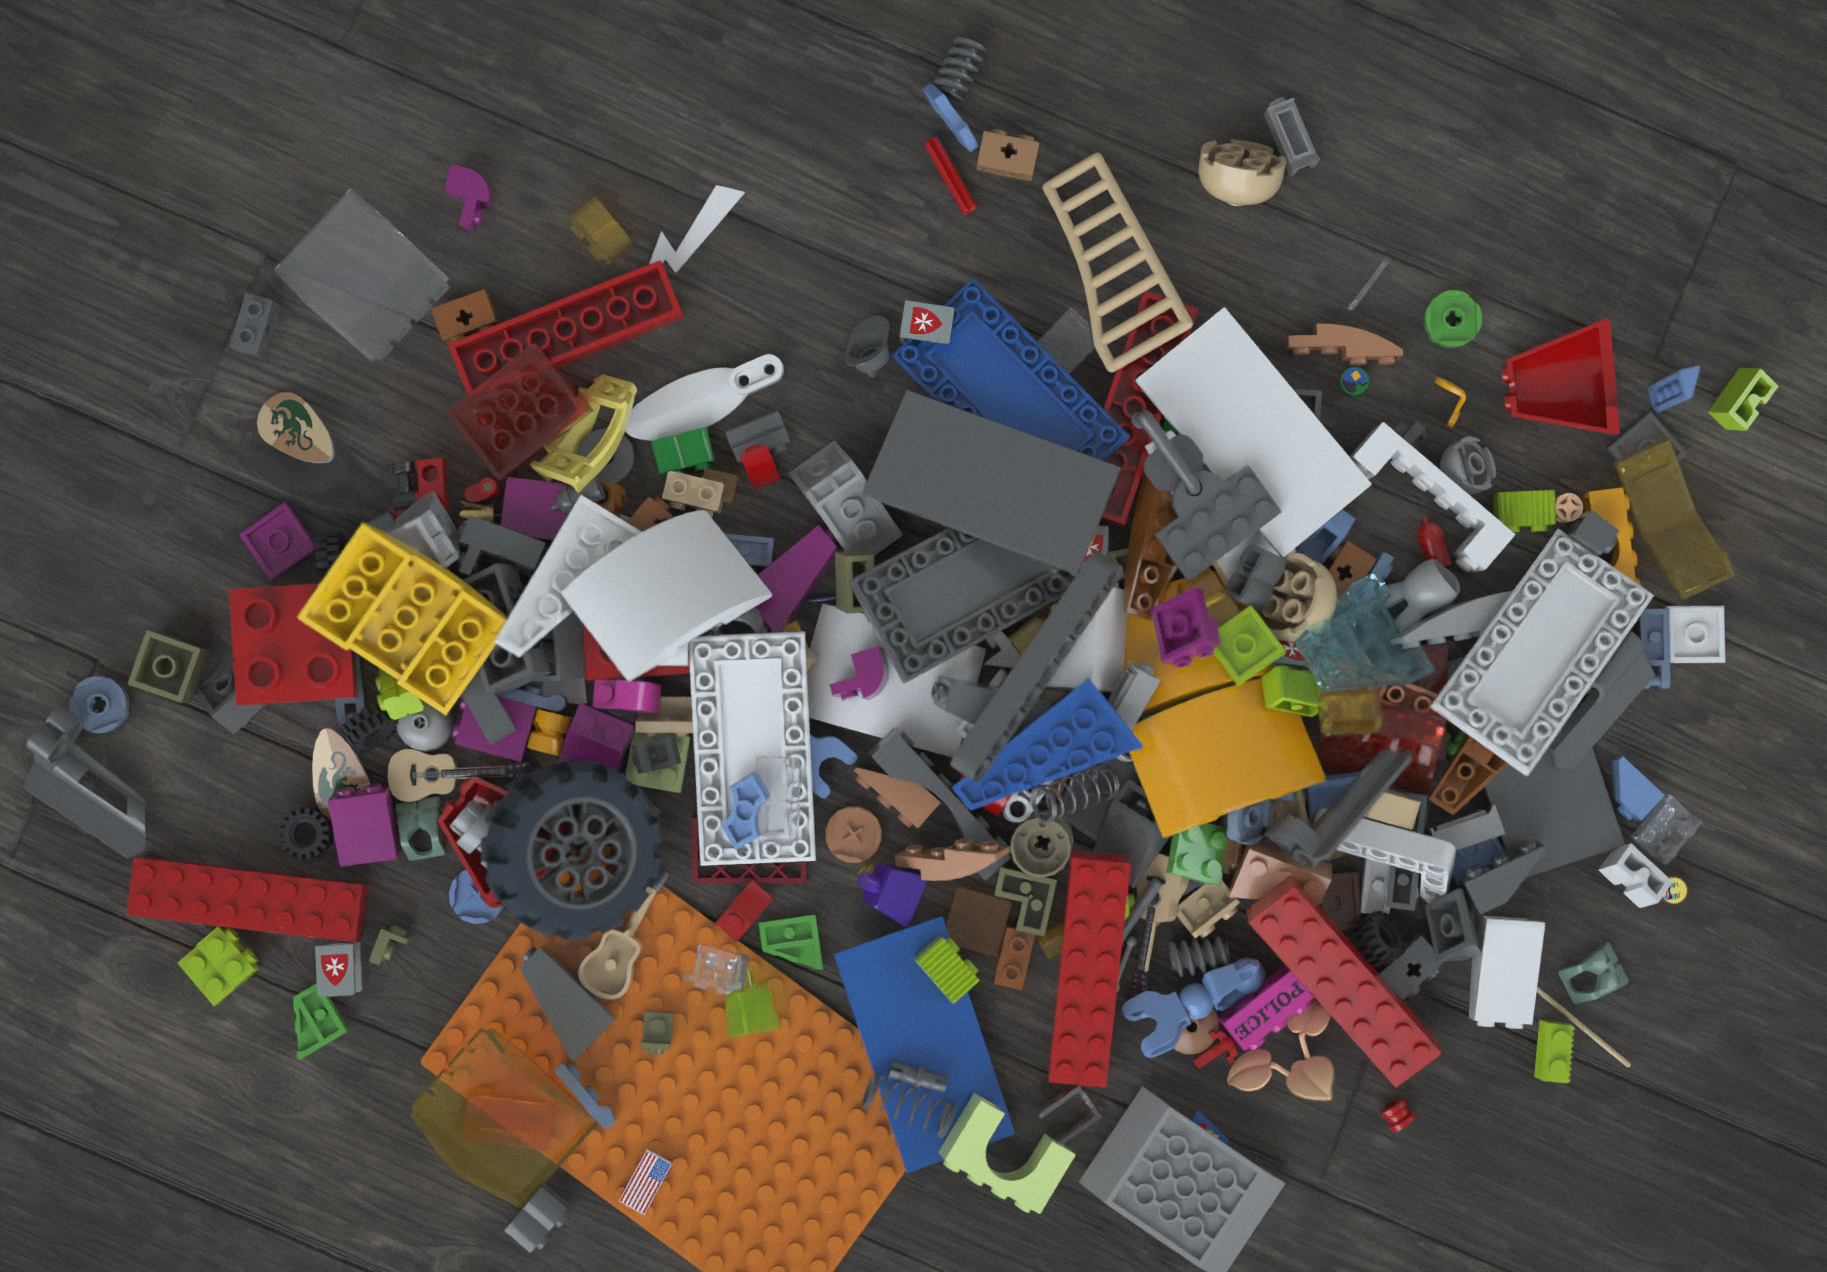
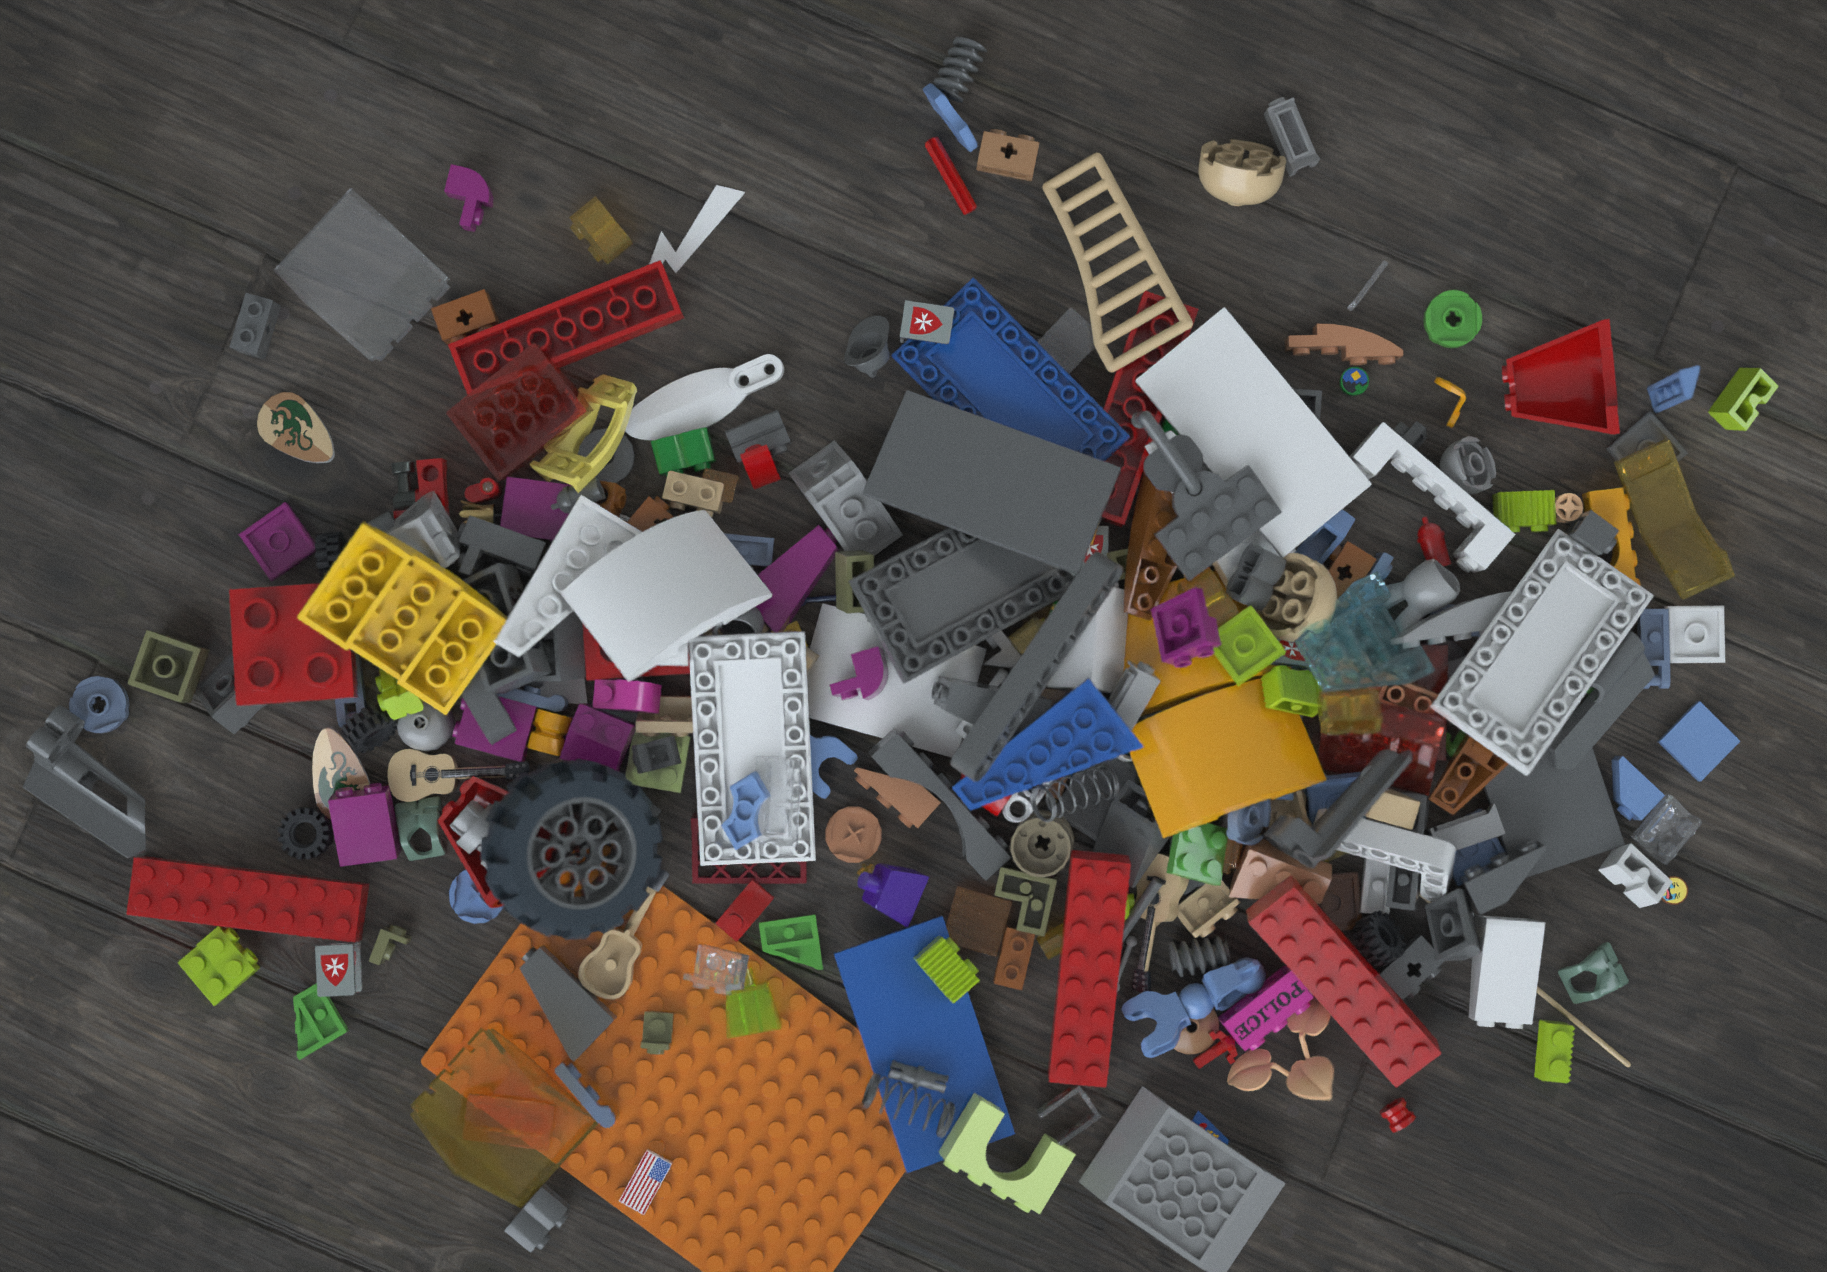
nougat slope [895,839,1009,881] -> none
none -> medium blue tile [1657,701,1740,782]

